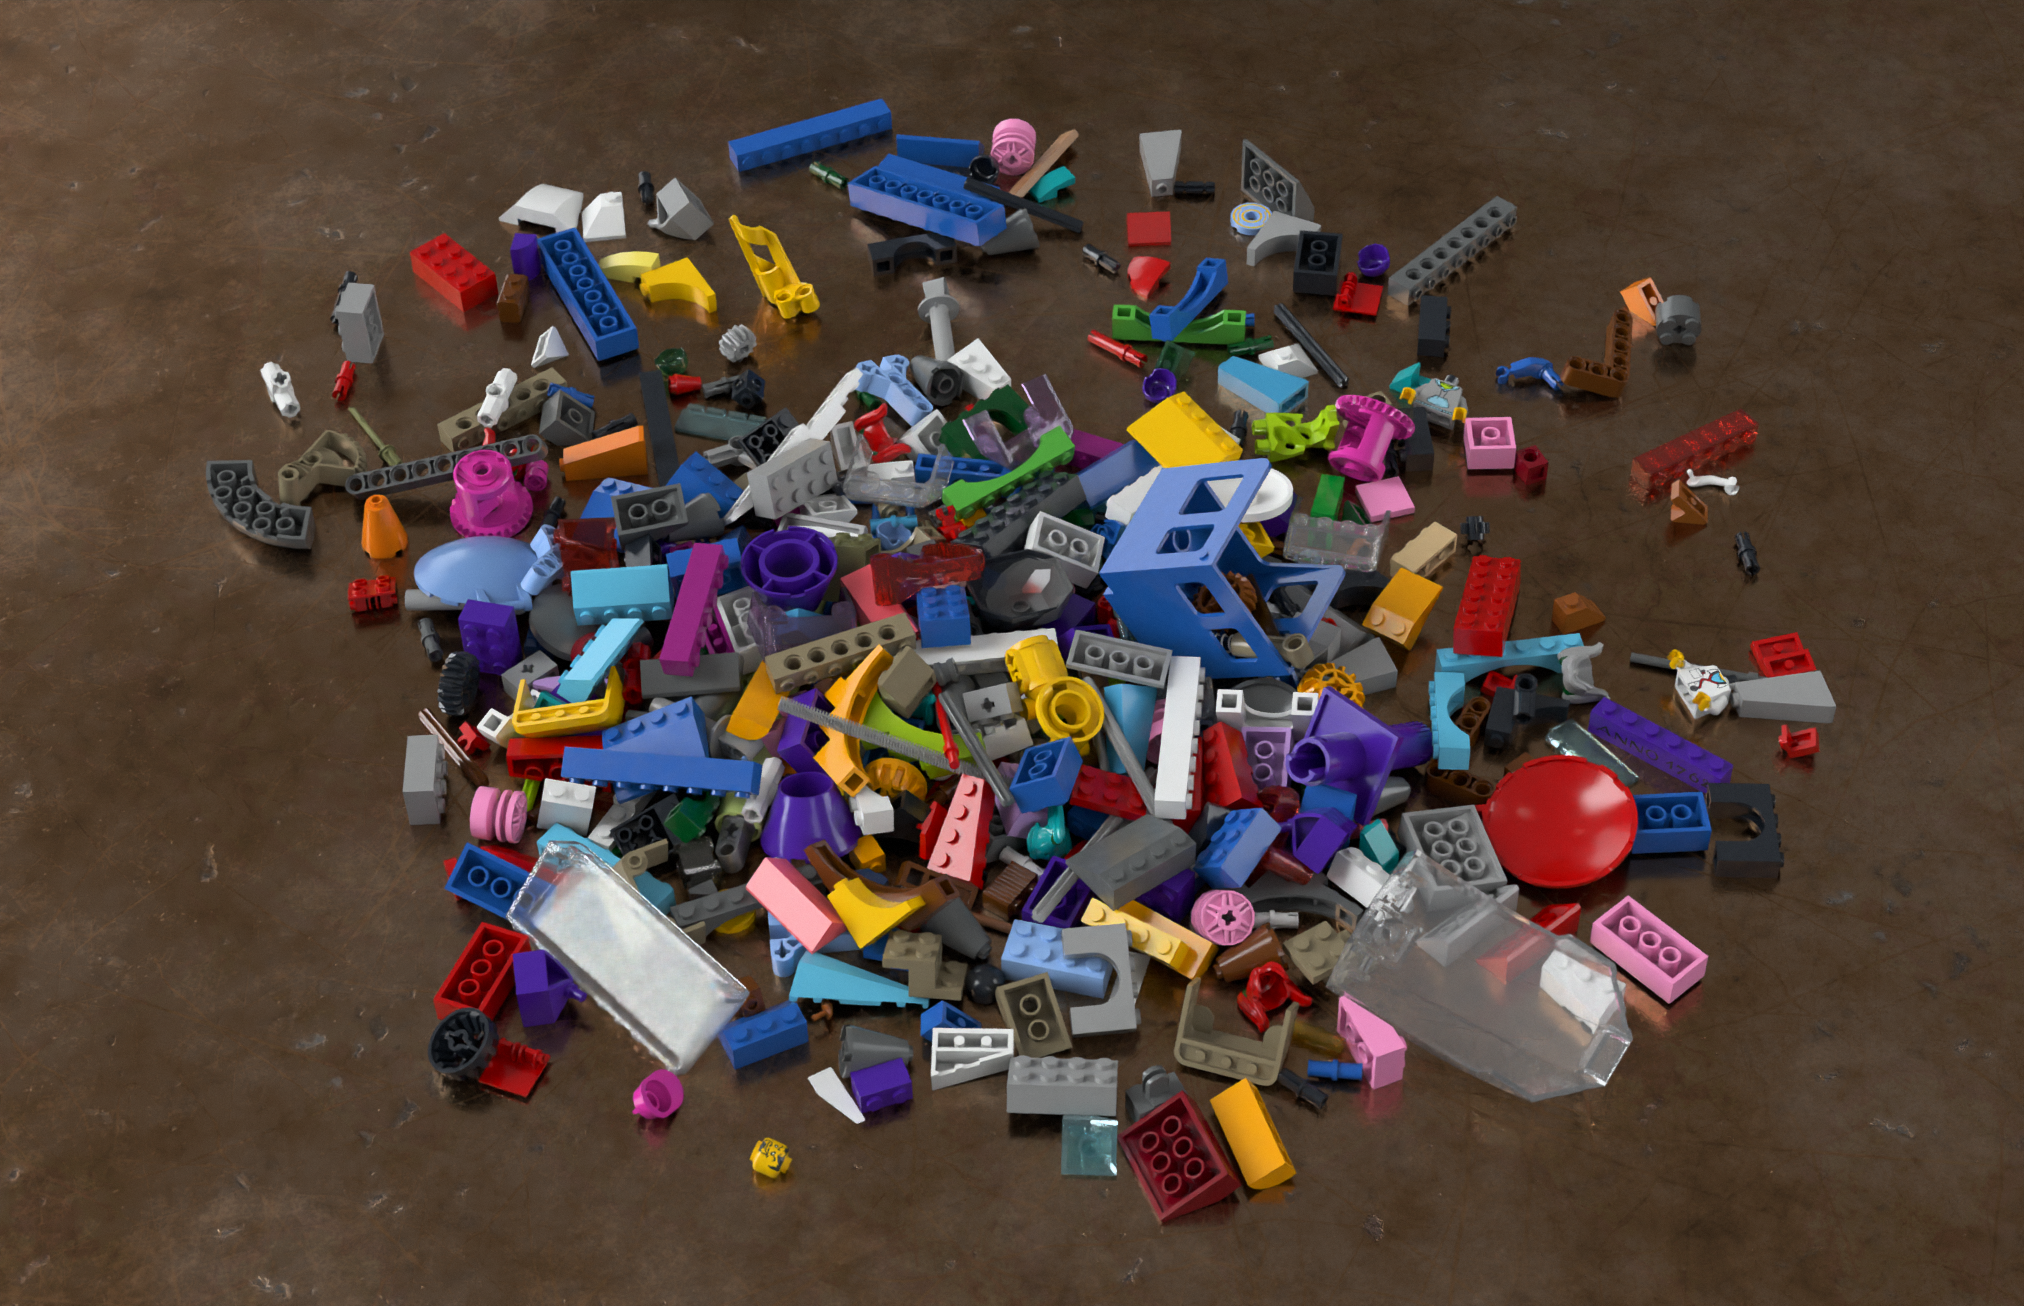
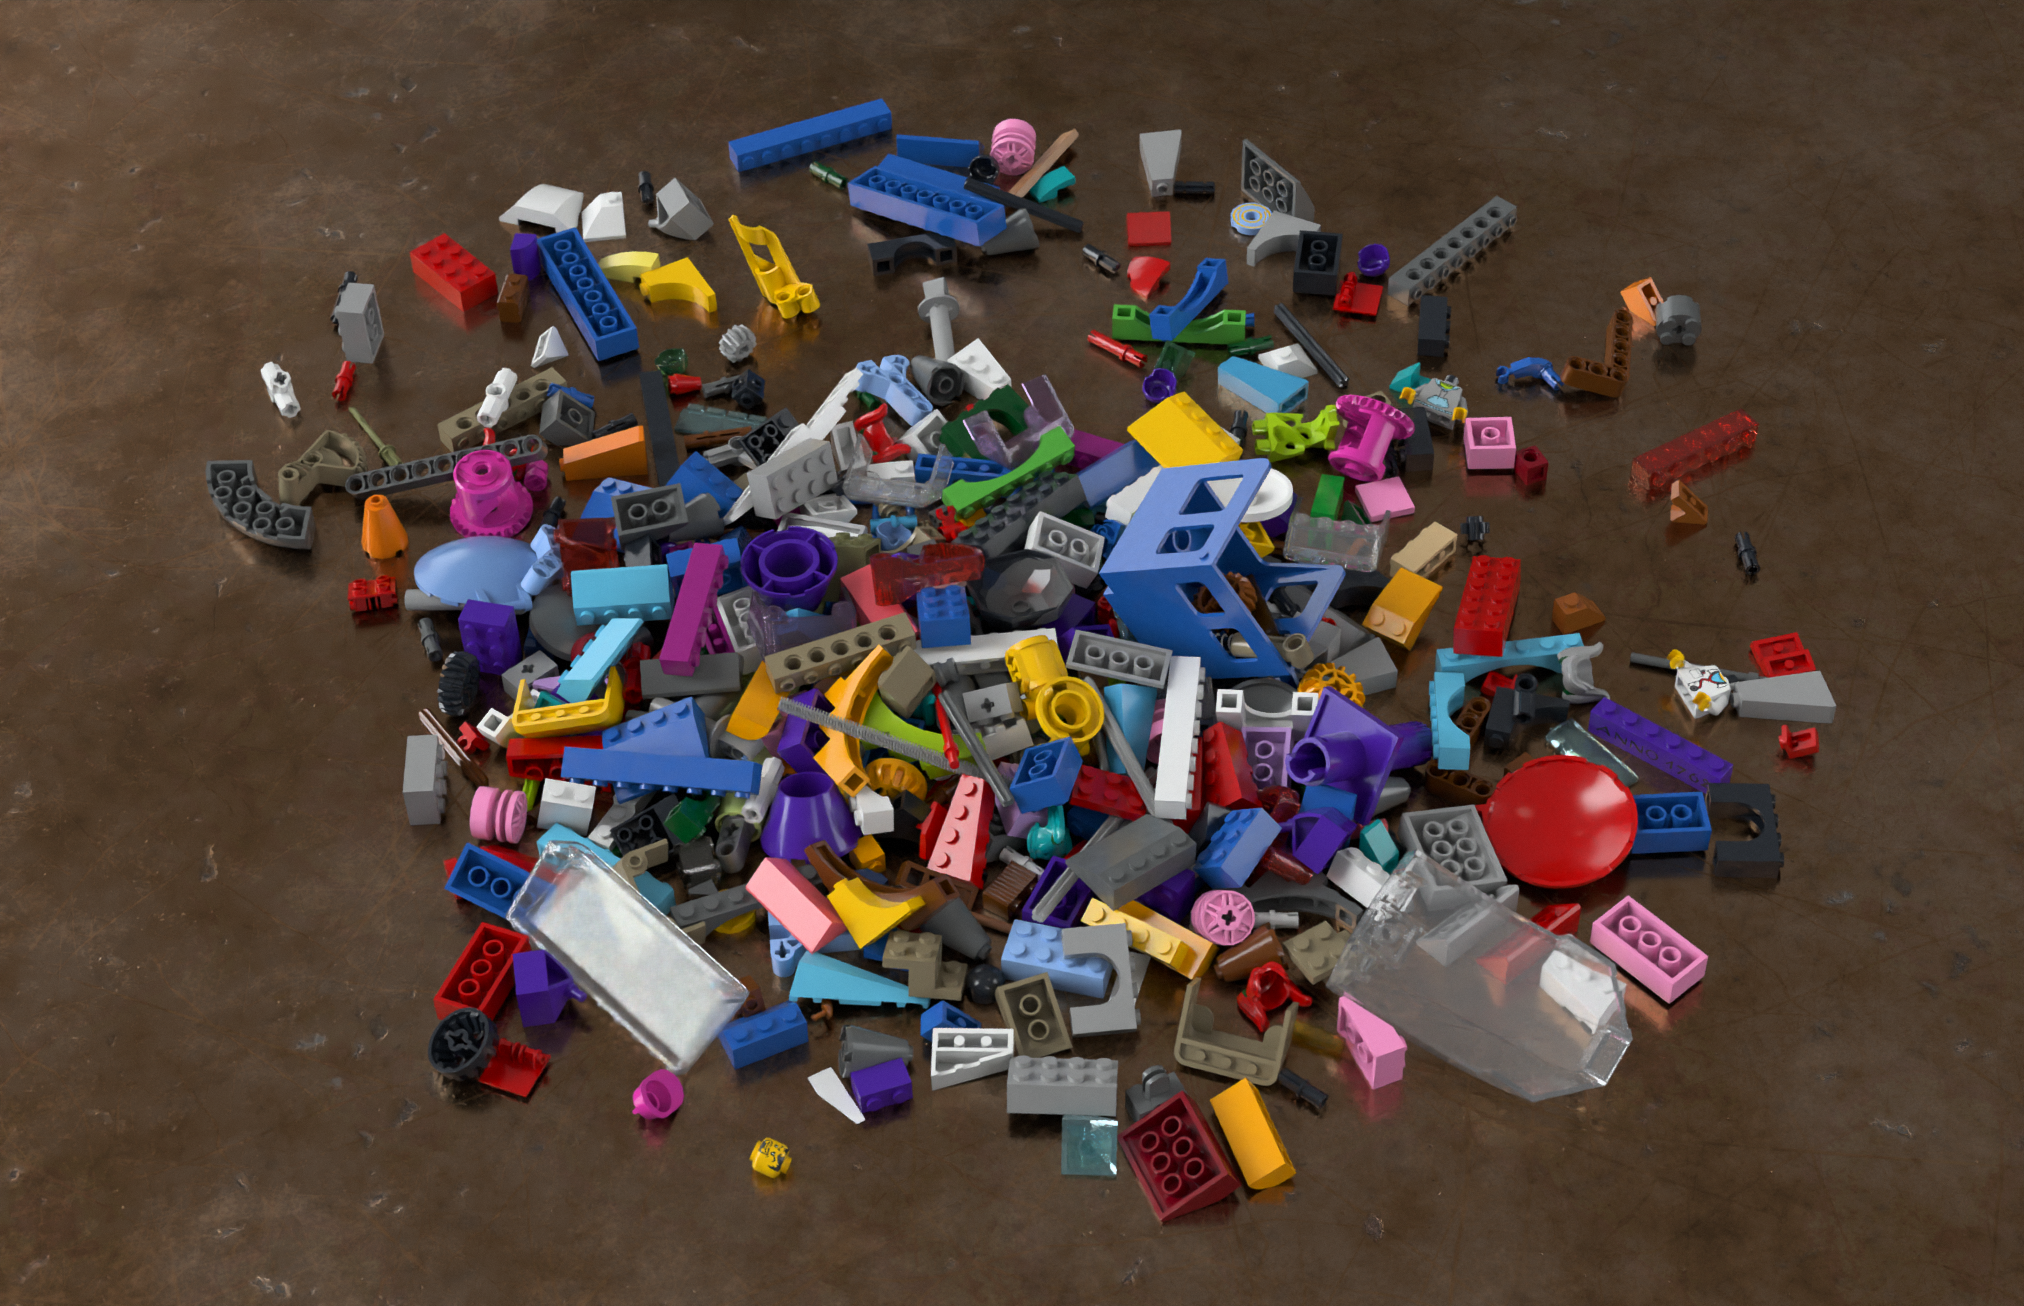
blue pin [1307,1059,1363,1081] -> none
white piece [1687,469,1740,495] -> none
none -> reddish brown pin [684,426,752,450]

